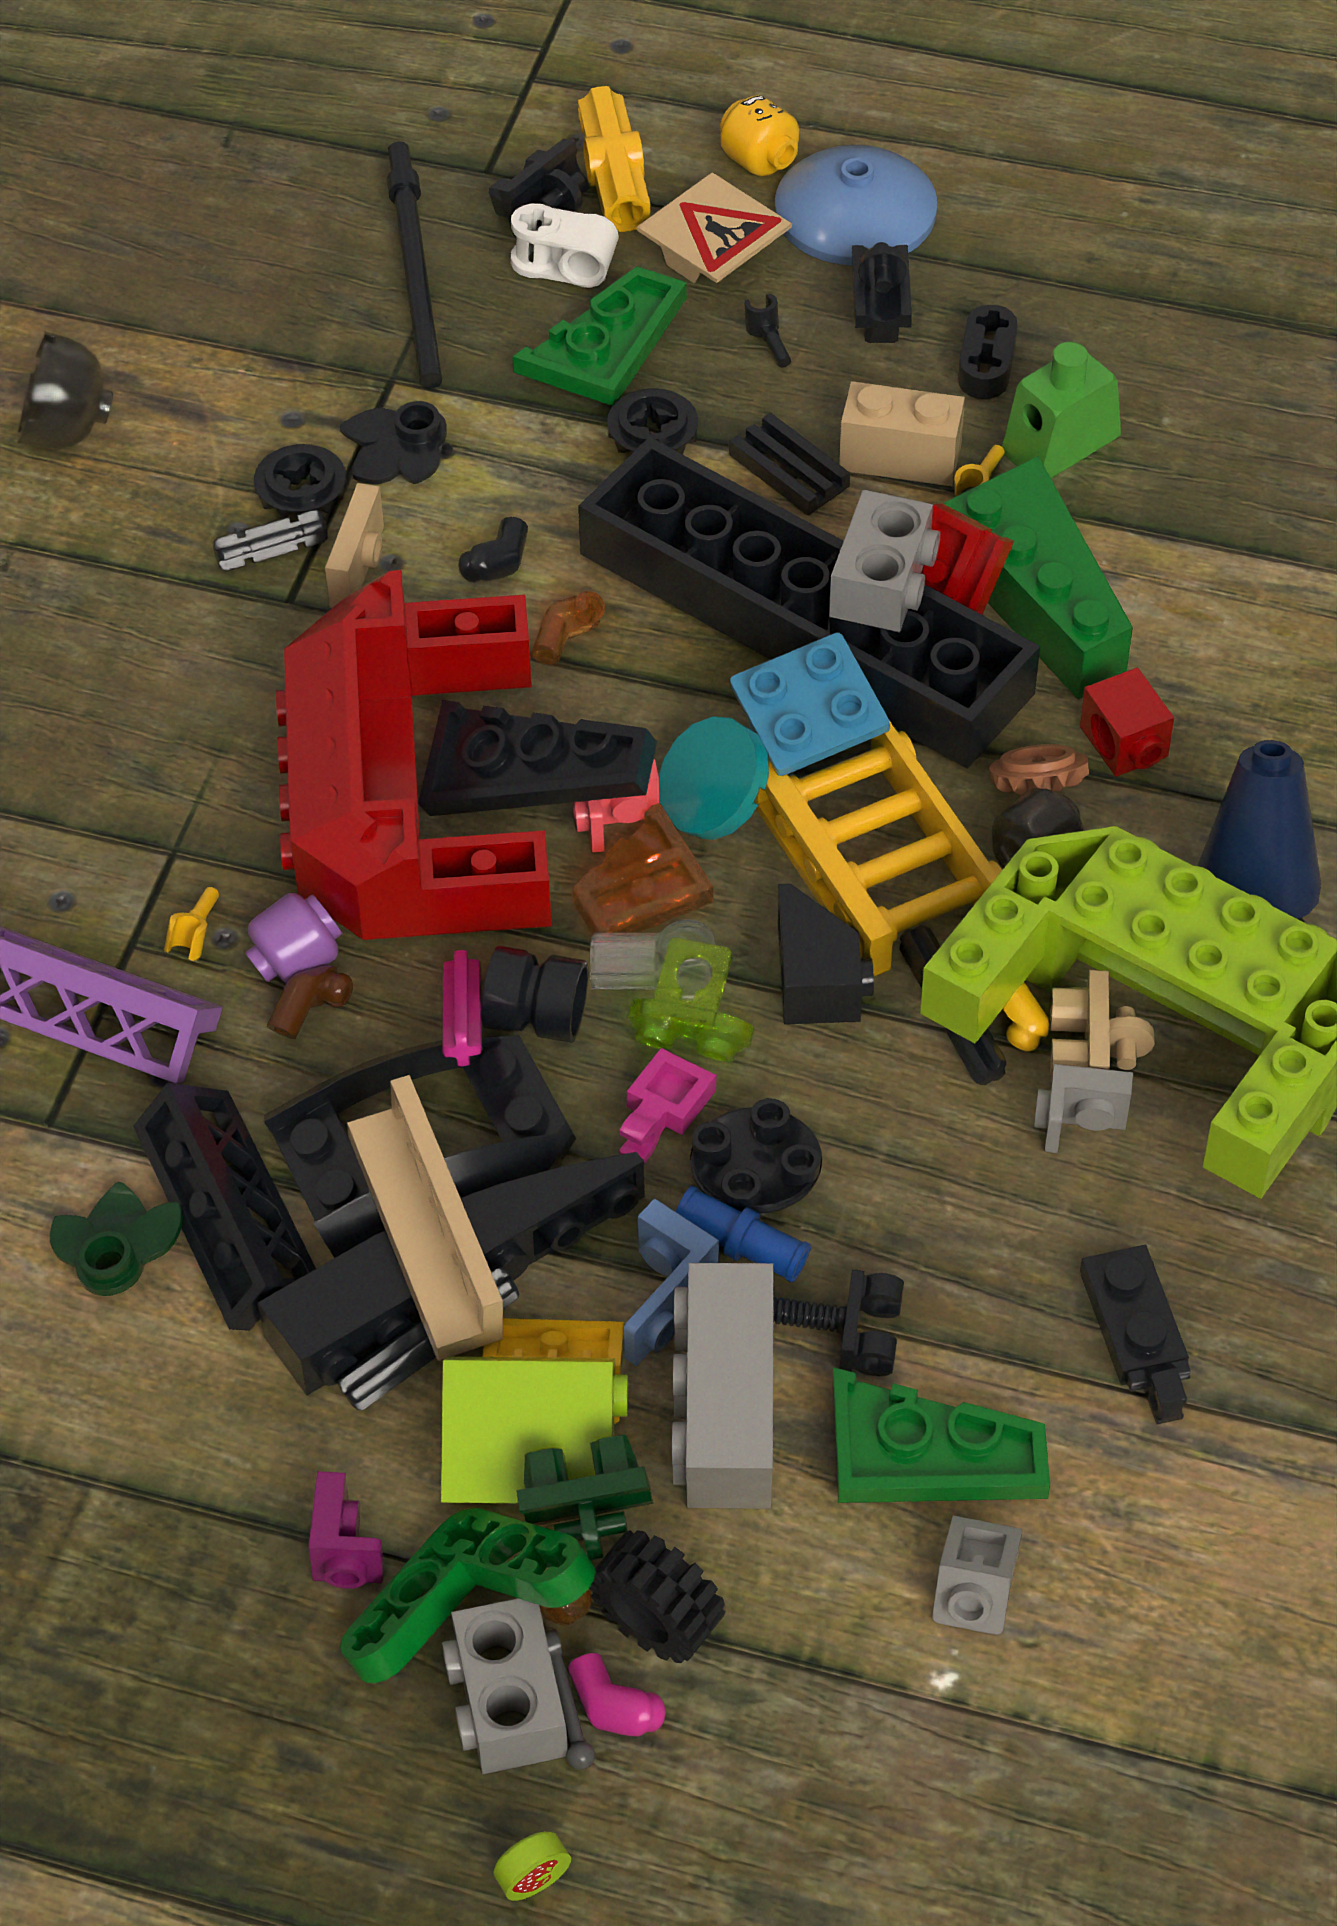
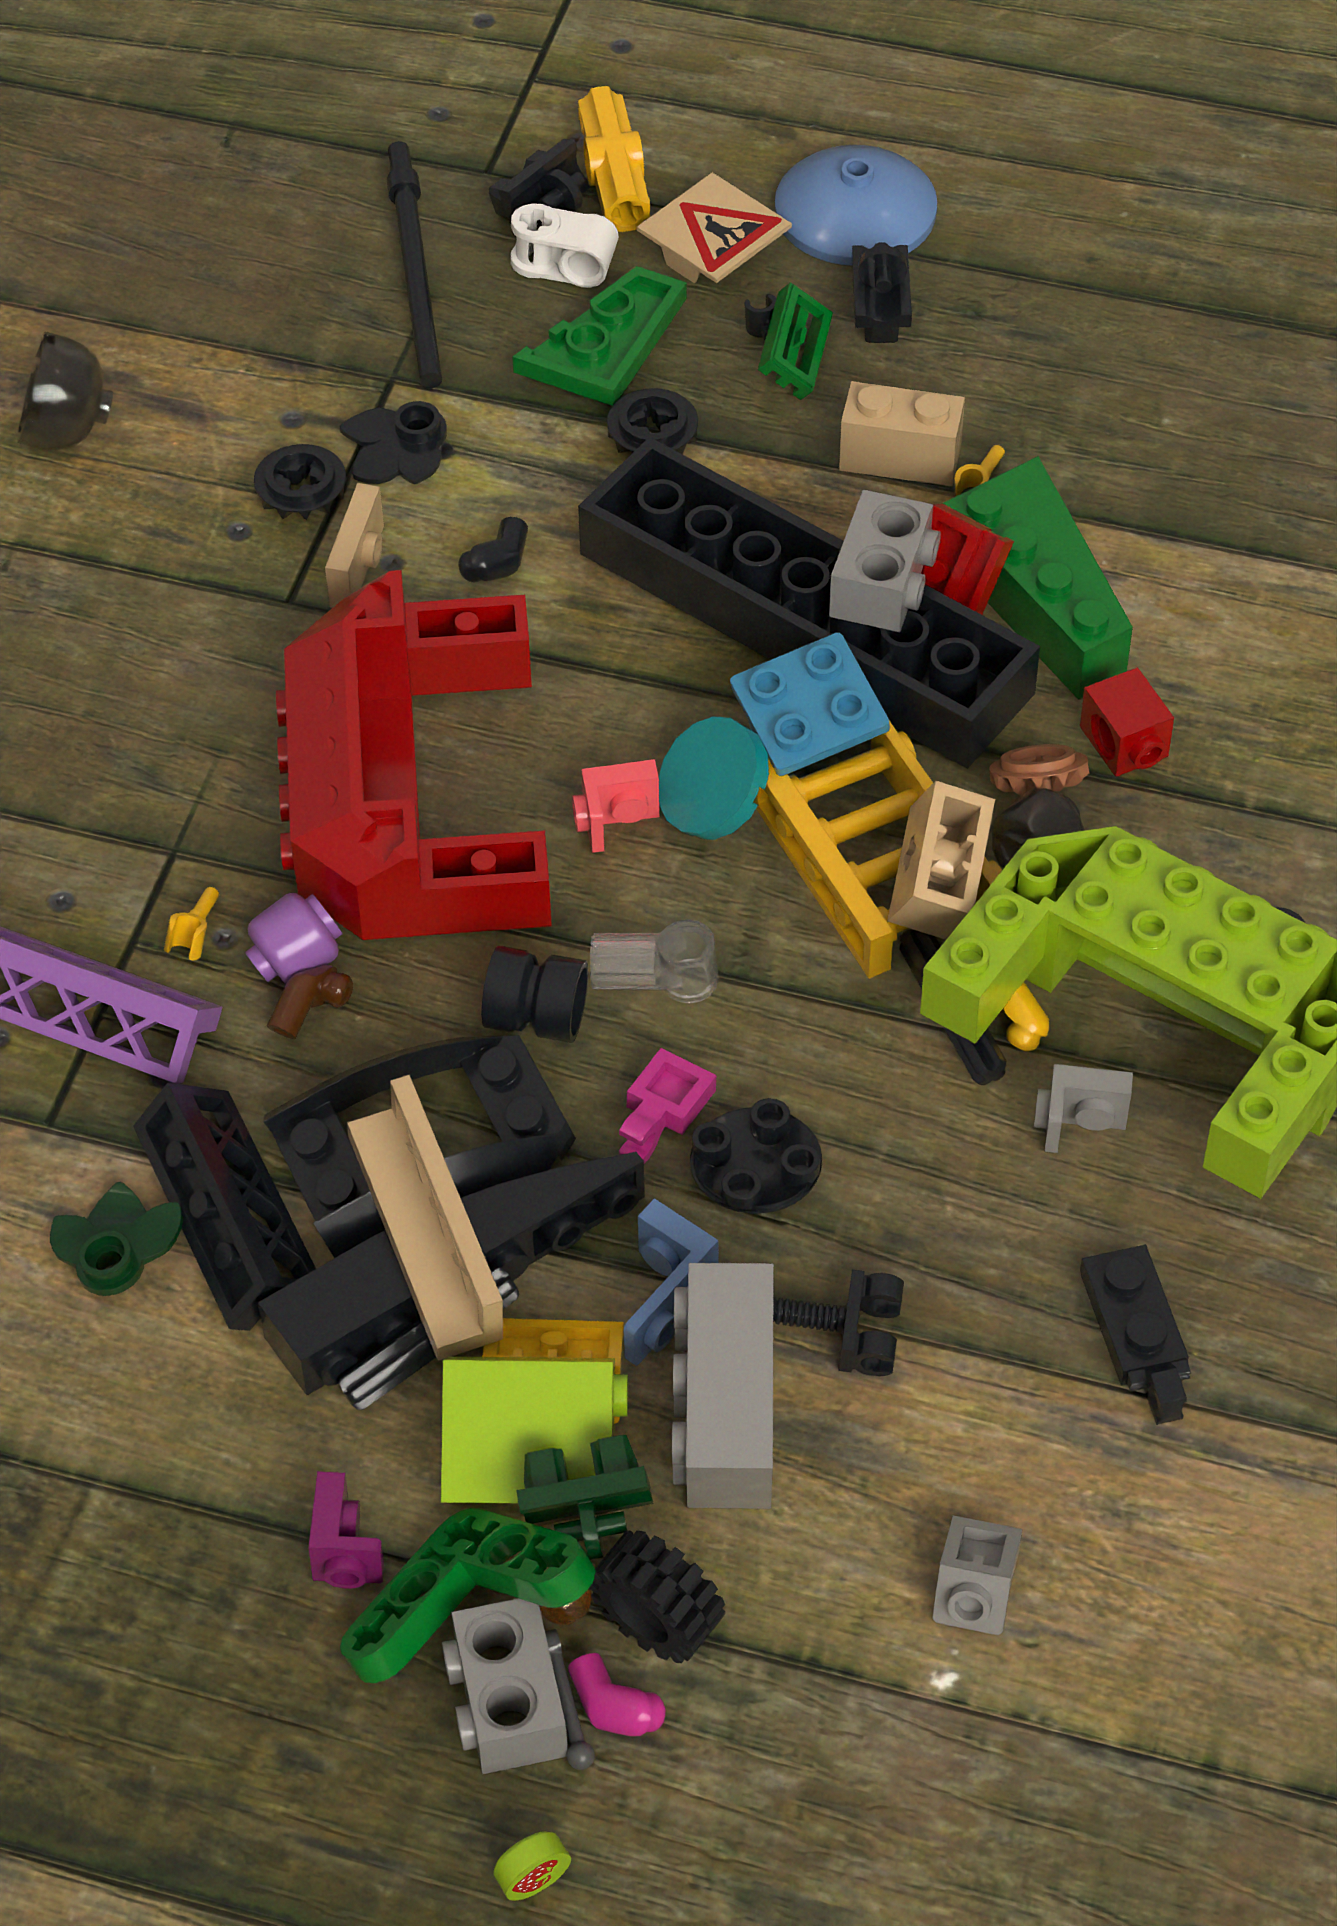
axle [213,509,328,571] -> none
black wing [418,700,657,816] -> none
dark pink axle [442,950,482,1066] -> none
clear orange arm [532,591,605,665] -> none
clear orange wing [573,803,713,948] -> none
clear neon green bracket [627,937,755,1062] -> none
blue pin [675,1186,811,1283] -> none
yellow head [720,95,799,177] -> none
black tile [729,412,850,516] -> none
black slope [777,884,874,1024] -> none
green wing [832,1367,1050,1503] -> none
black beam [958,304,1017,399] -> none
bright green torso [1002,342,1121,478] -> none
tan hips [1050,970,1155,1082] -> none
dark blue cone [1197,740,1321,919] -> none
none -> green tile [758,282,833,400]
none -> tan brick [887,781,995,939]

